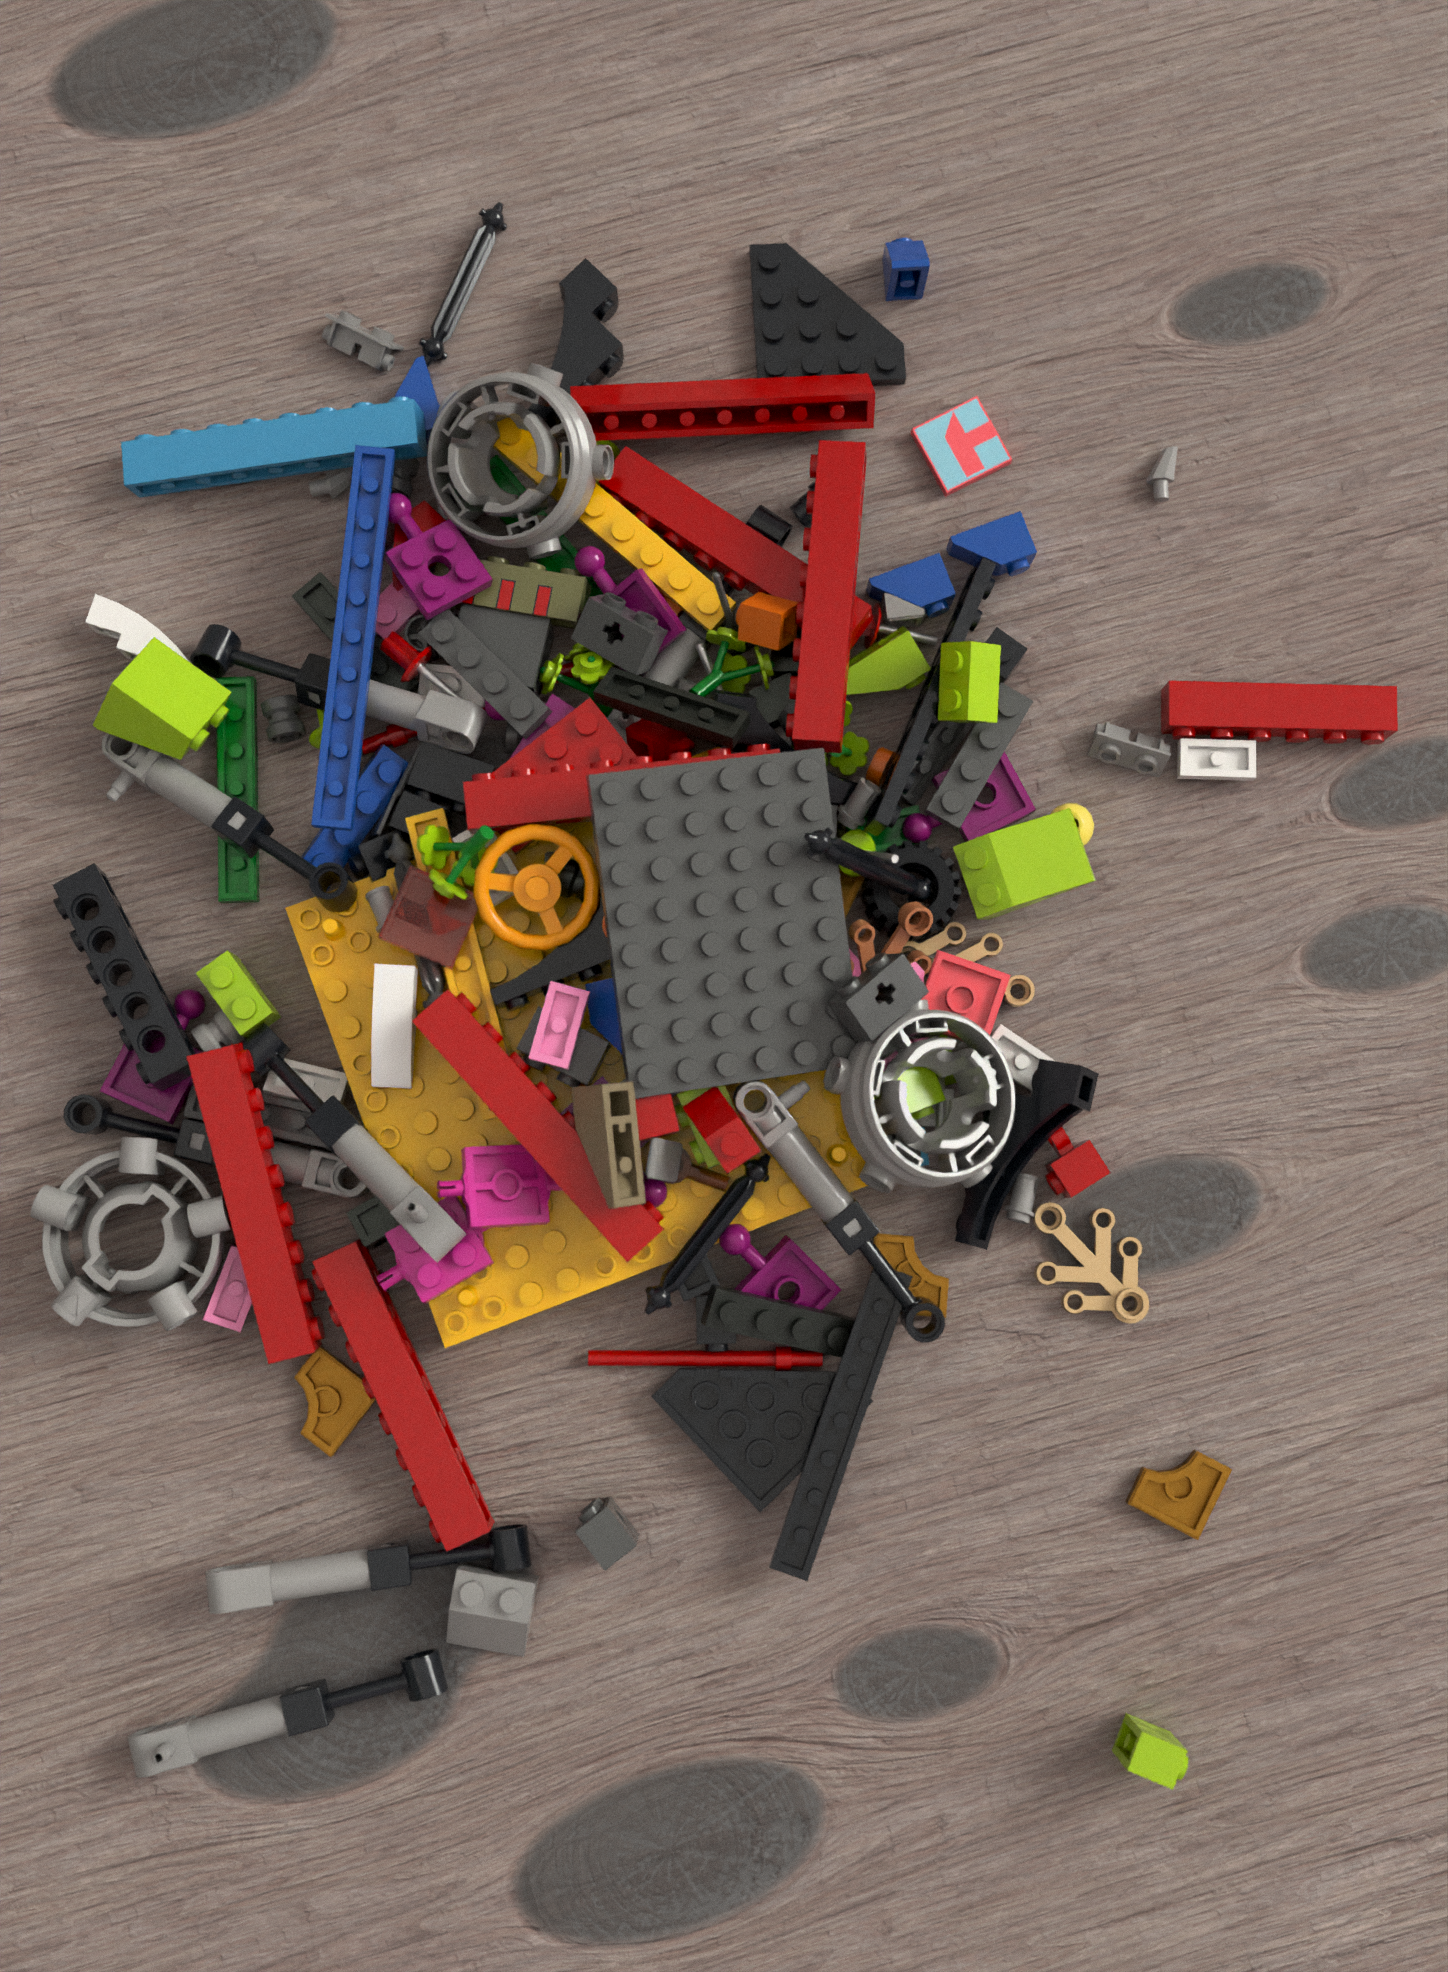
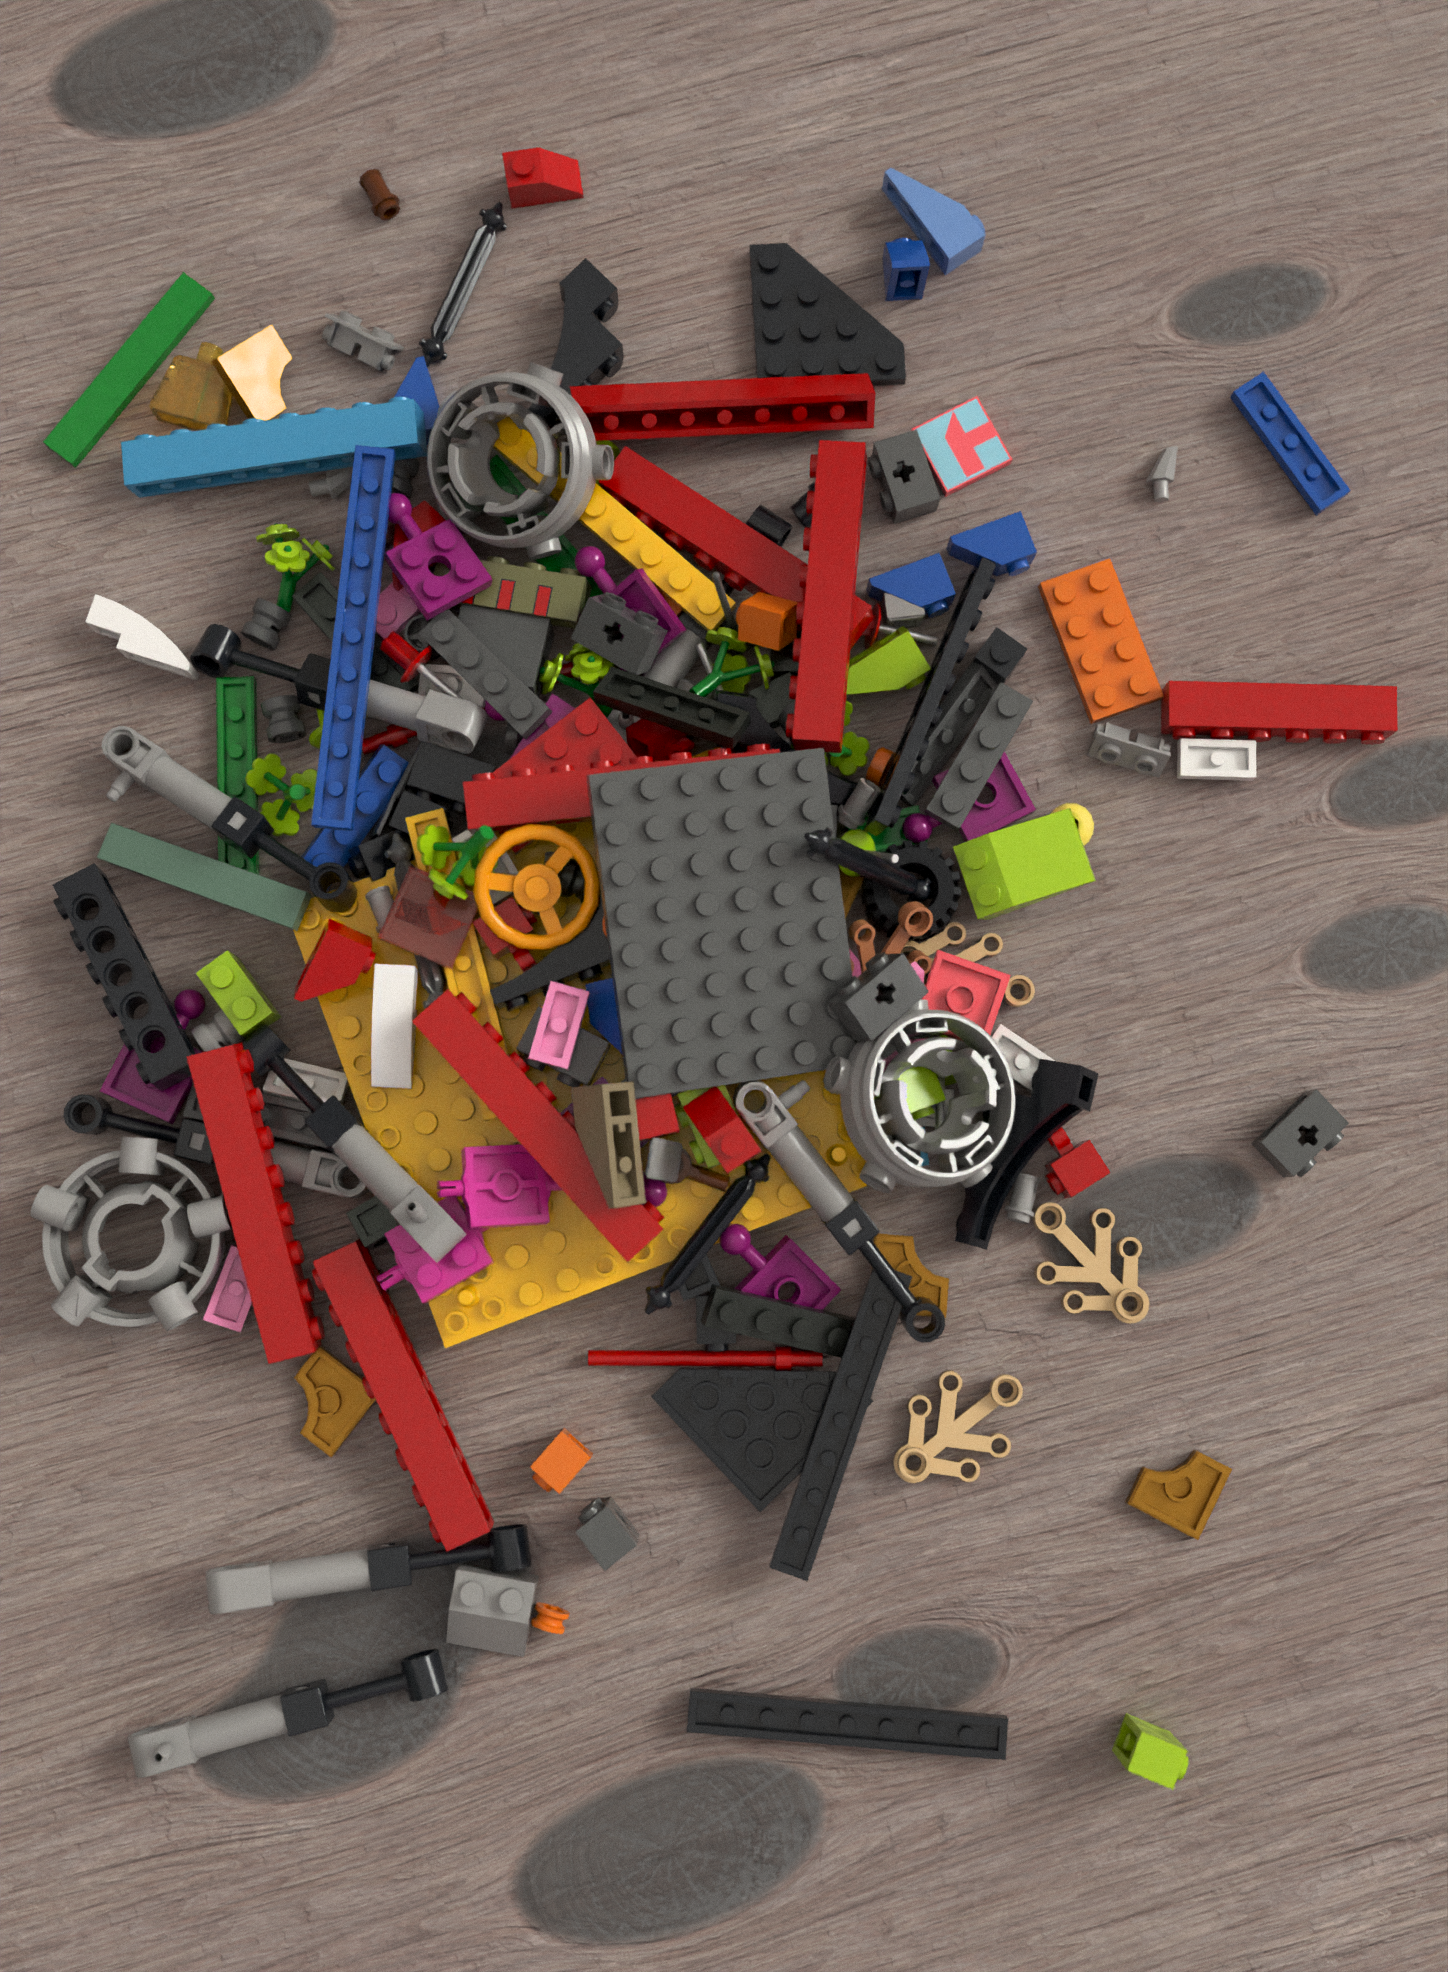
lime slope [93,637,232,760] -> none
lime brick [938,641,1001,723] -> none
none -> green tile [43,272,215,468]
none -> sand green tile [97,823,312,931]
none -> clear yellow torso [149,342,233,431]
none -> tile [211,325,292,421]
none -> dark grey wheel [240,598,292,650]
none -> lime plant [245,753,317,836]
none -> lime plant [256,524,335,613]
none -> red slope [294,919,376,1002]
none -> reddish brown pin [359,169,400,221]
none -> red brick [472,897,537,972]
none -> red slope [502,147,584,209]
none -> orange brick [530,1428,593,1494]
none -> orange bush [530,1602,570,1634]
none -> black plate [687,1688,1008,1760]
none -> dark grey brick [868,430,940,524]
none -> medium blue slope [882,168,986,275]
none -> tan plant [893,1370,1023,1483]
none -> orange plate [1038,558,1164,724]
none -> blue plate [1230,371,1351,516]
none -> dark grey brick [1251,1089,1349,1177]

